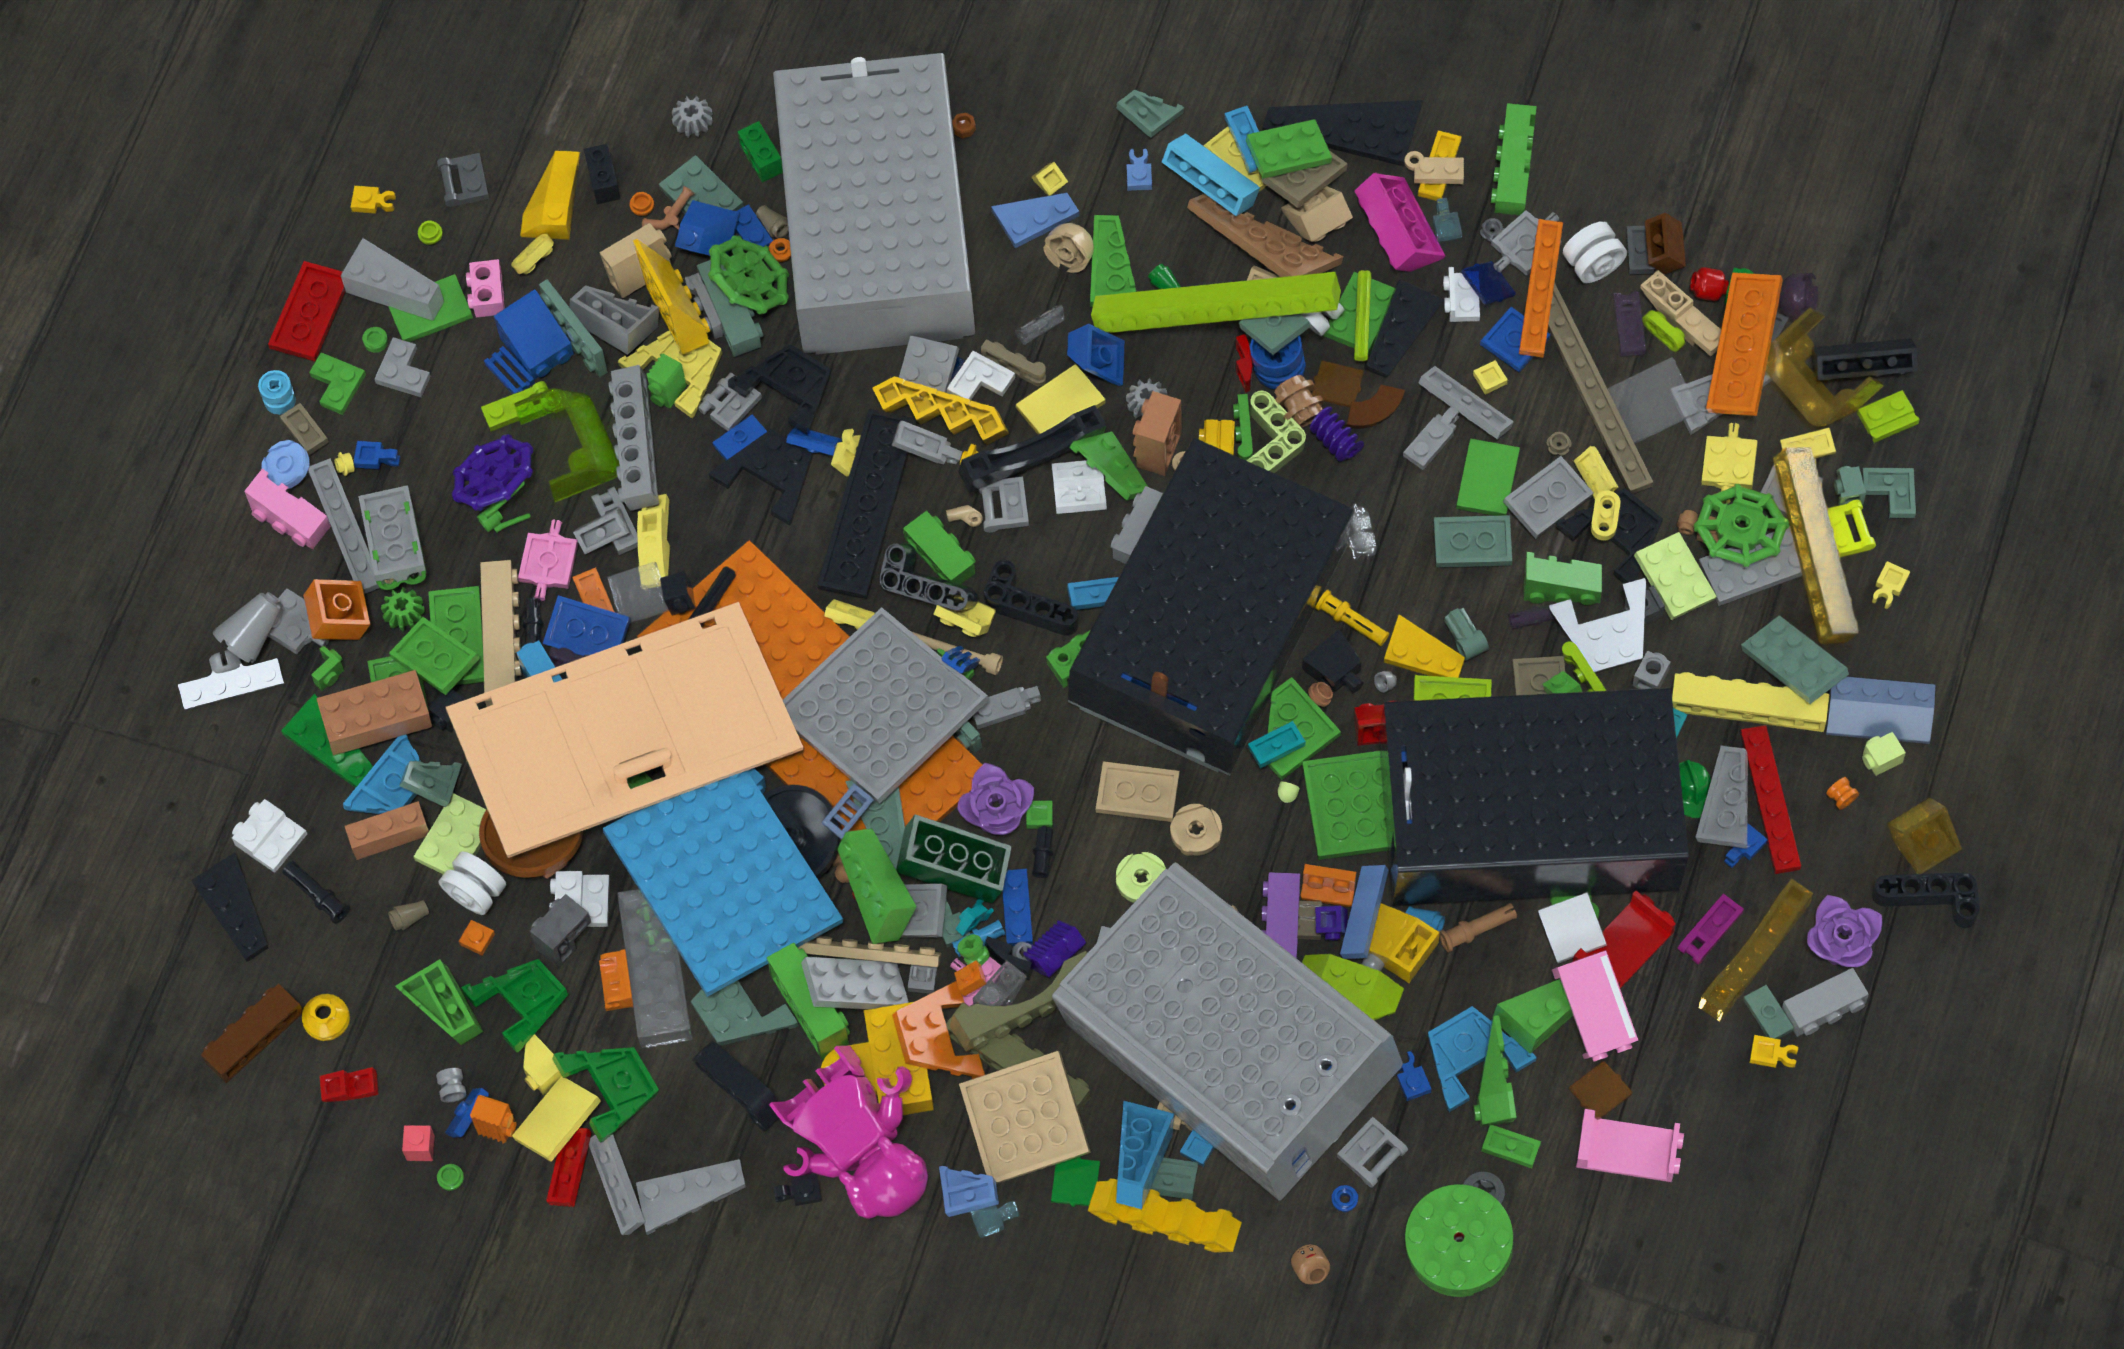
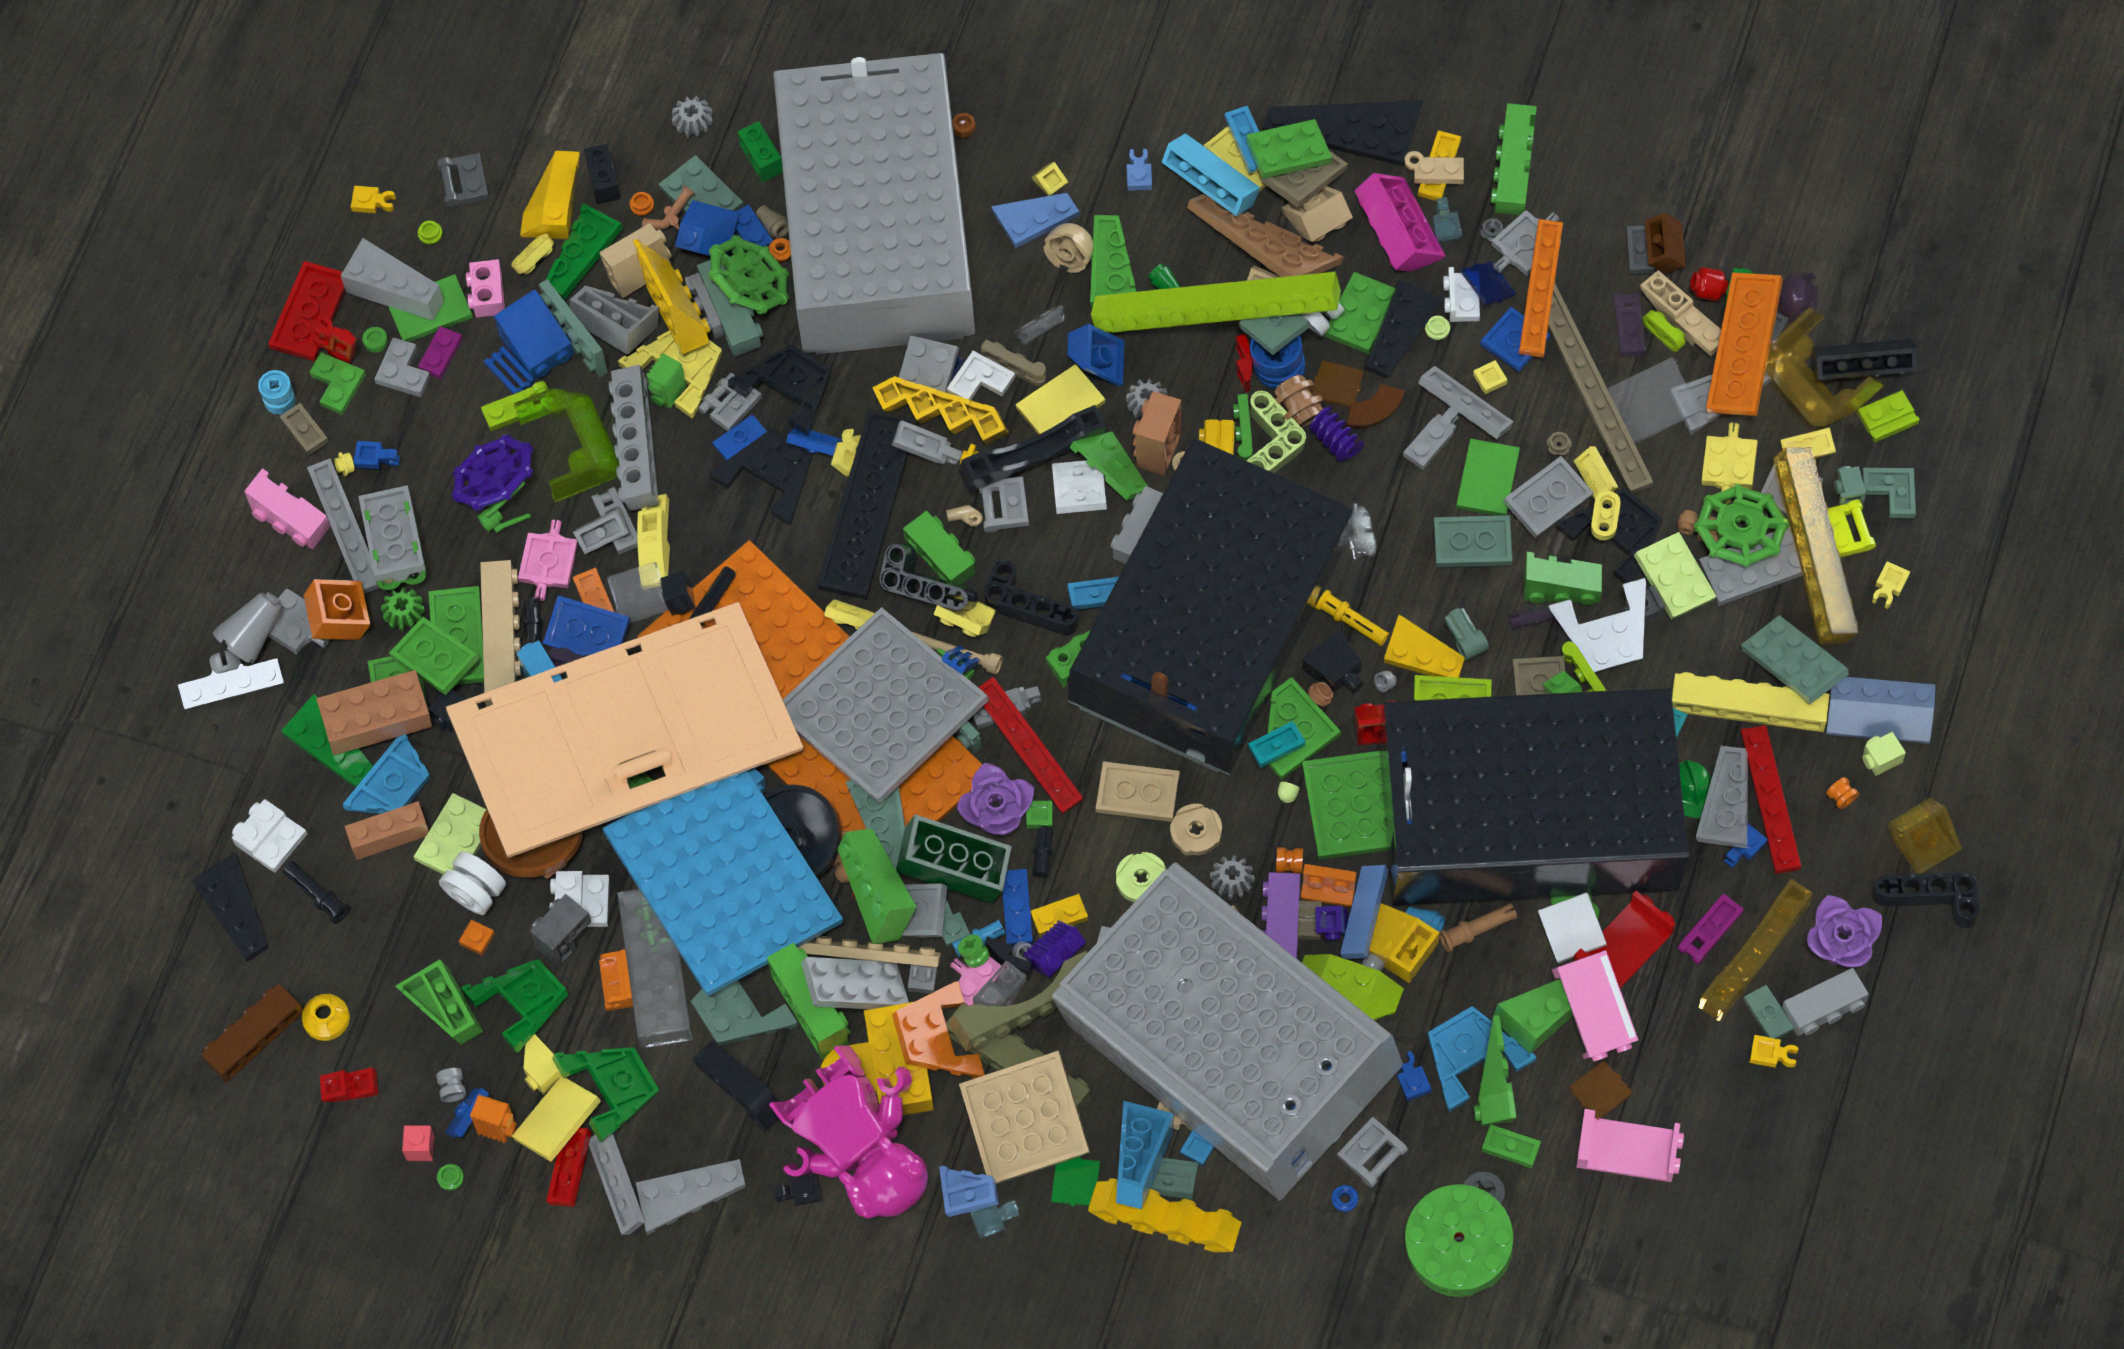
light blue tile [262,440,309,489] -> none
bright green bracket [311,646,344,691] -> none
dark tan cone [388,900,429,931] -> none
sand green wing [399,761,462,807] -> none
sand blue slope [821,783,874,839] -> none
orange plate [954,960,987,996] -> none
teal plate [955,899,994,936] -> none
sand green wing [1116,90,1184,138] -> none
medium nougat head [1291,1244,1330,1285] -> none
lime axle [1354,270,1371,361] -> none
white wheel [1563,222,1627,283] -> none
light grey brick [1632,651,1671,689] -> none
none -> red plate [313,316,357,364]
none -> magenta plate [418,326,463,379]
none -> green wing [546,203,623,300]
none -> red plate [978,677,1083,815]
none -> yellow plate [1030,894,1088,937]
none -> light grey gear [1210,855,1254,900]
none -> orange wheel [1276,847,1303,874]
none -> yellowish green plate [1425,316,1450,340]

